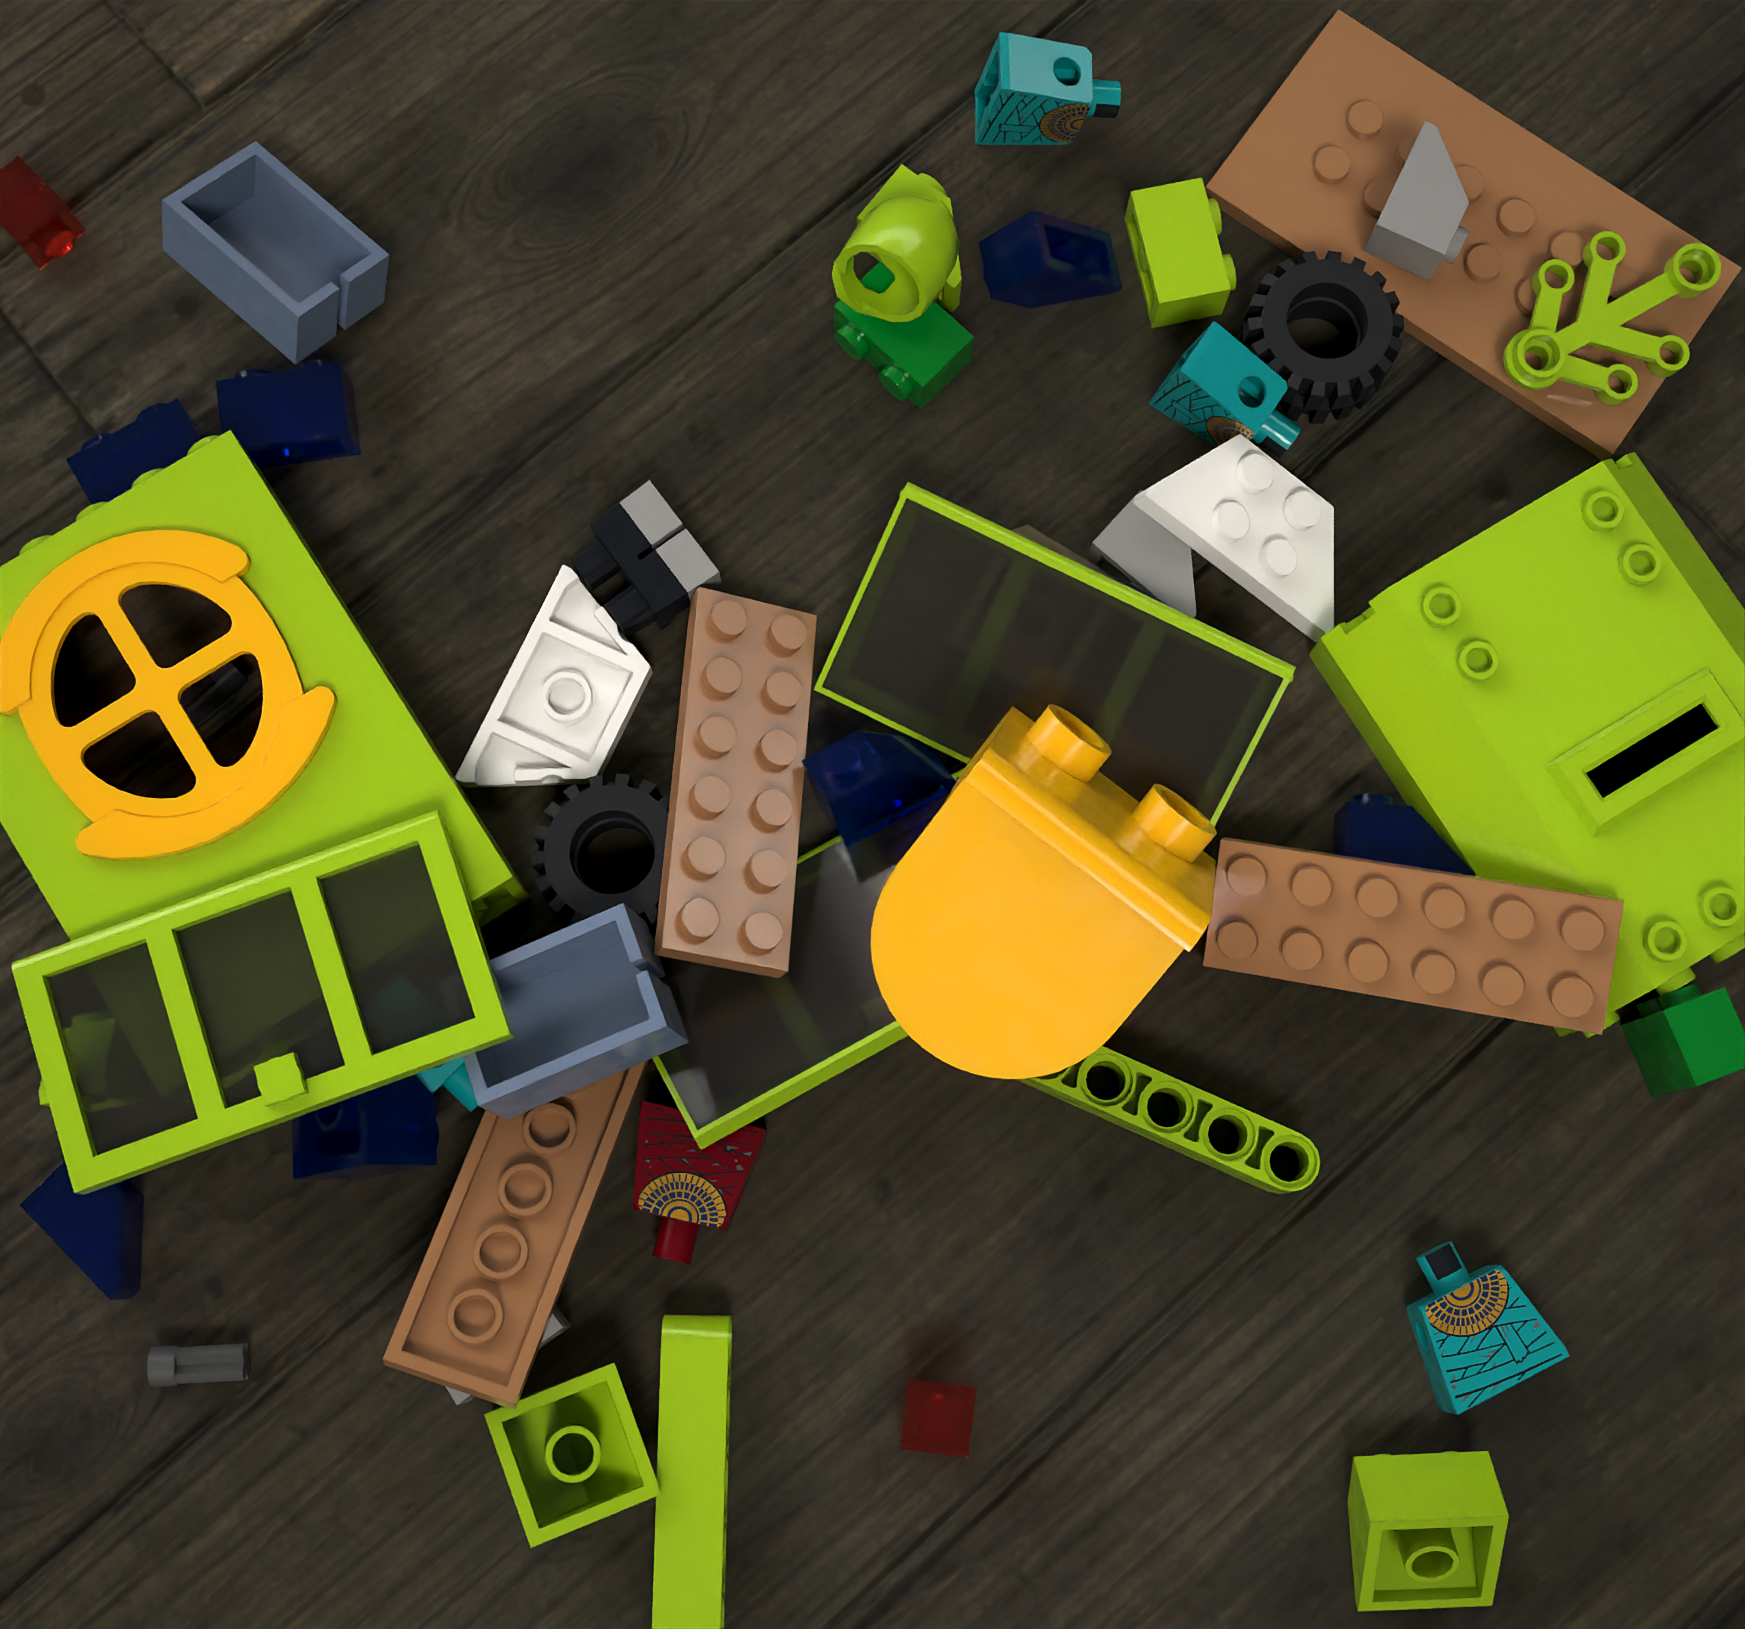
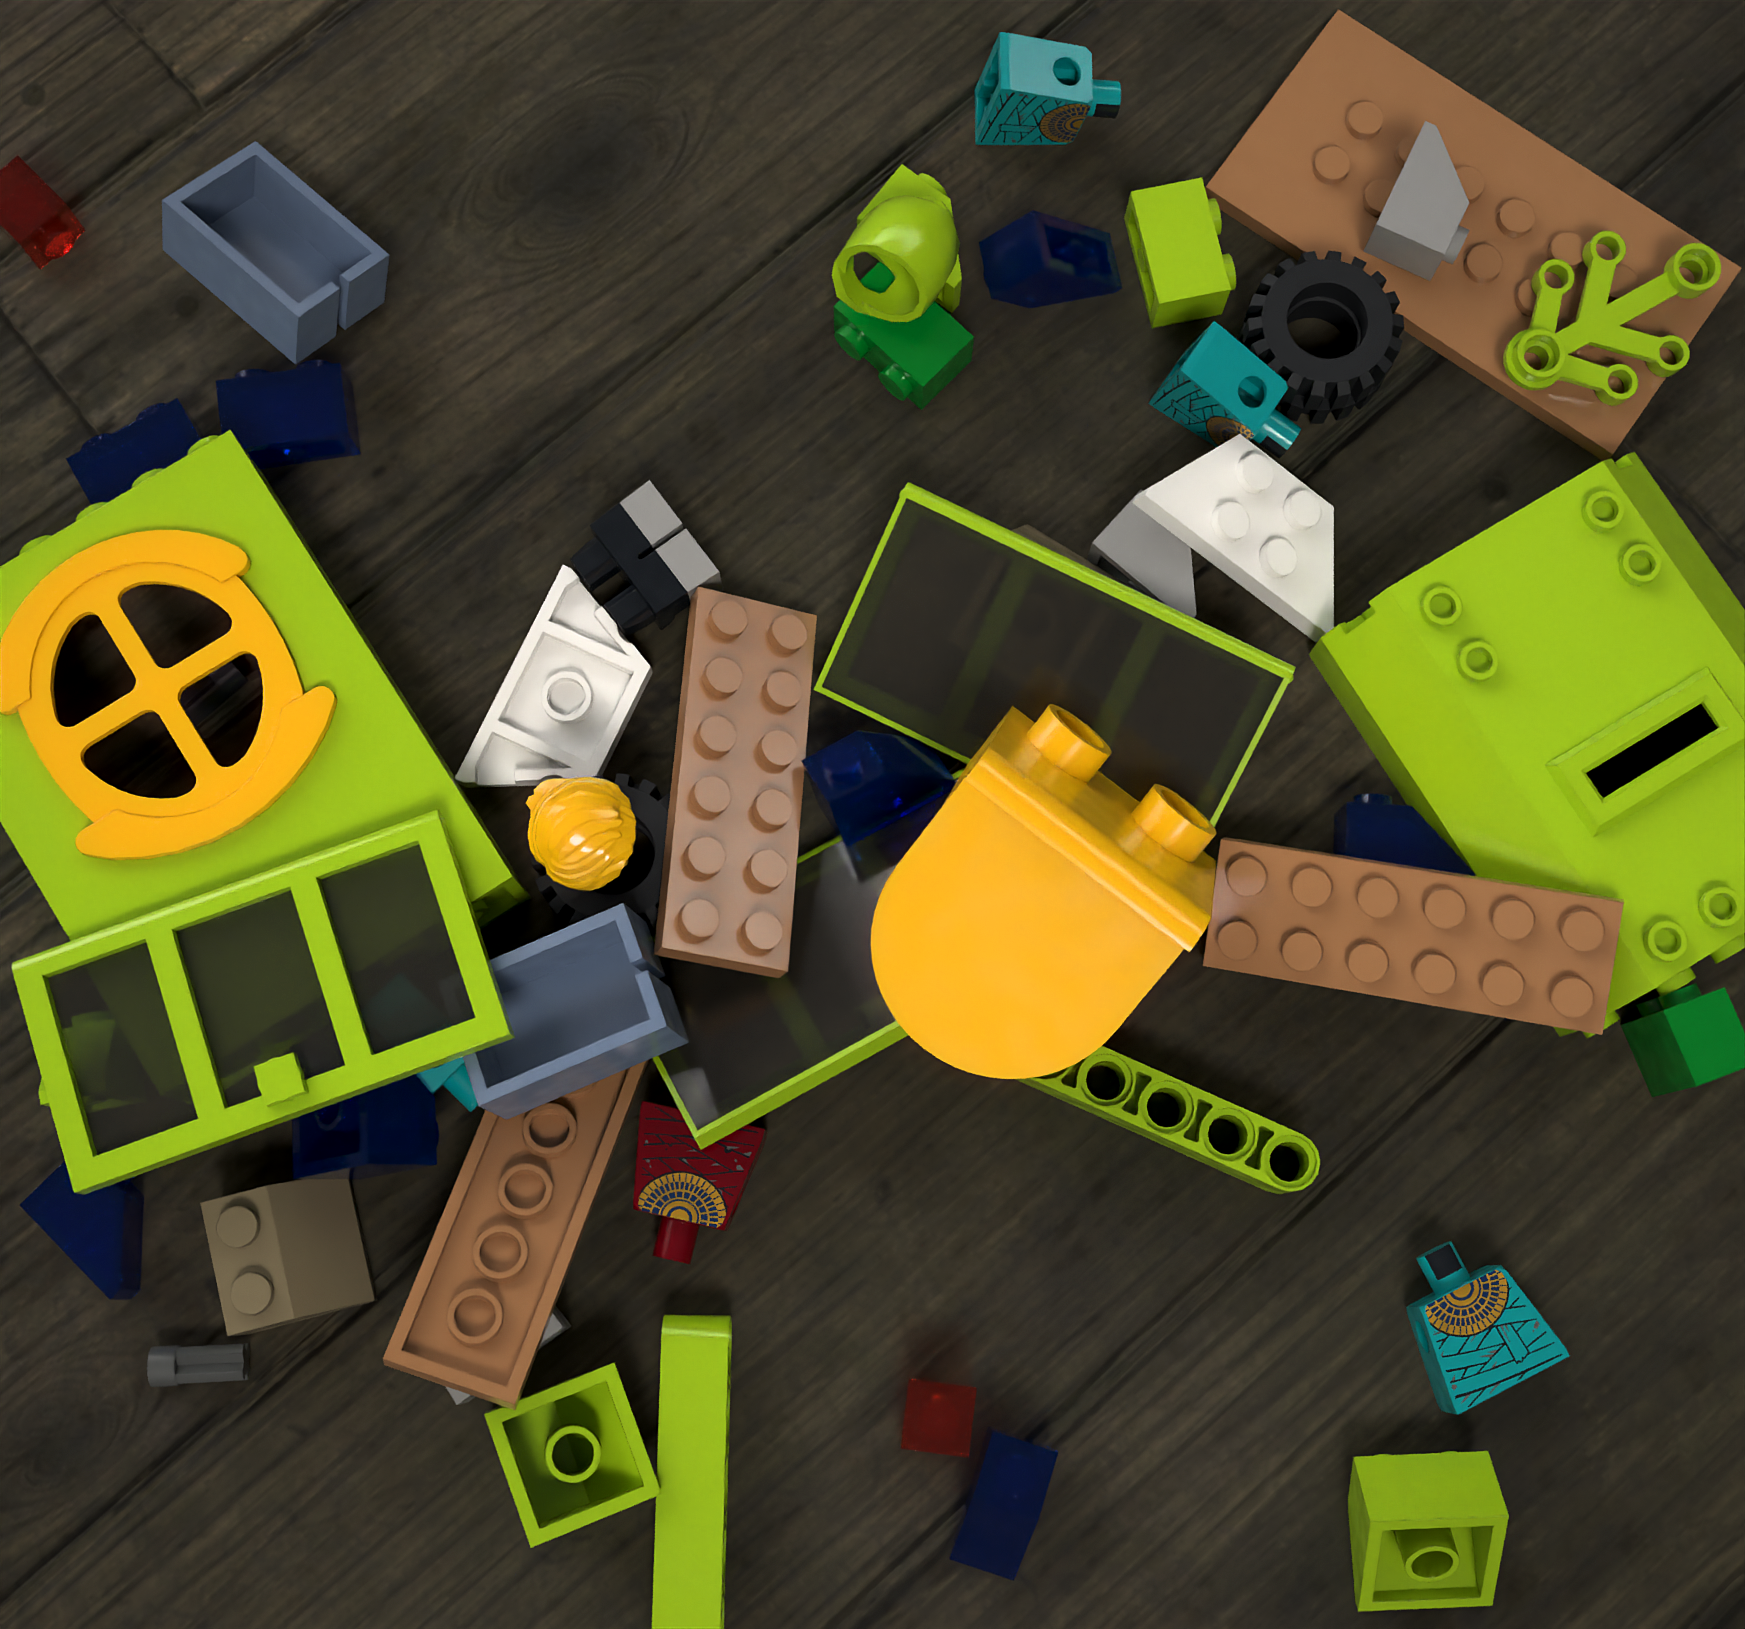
none -> dark tan slope [200,1172,377,1336]
none -> yellow hair [526,777,636,891]
none -> clear blue slope [949,1426,1058,1581]

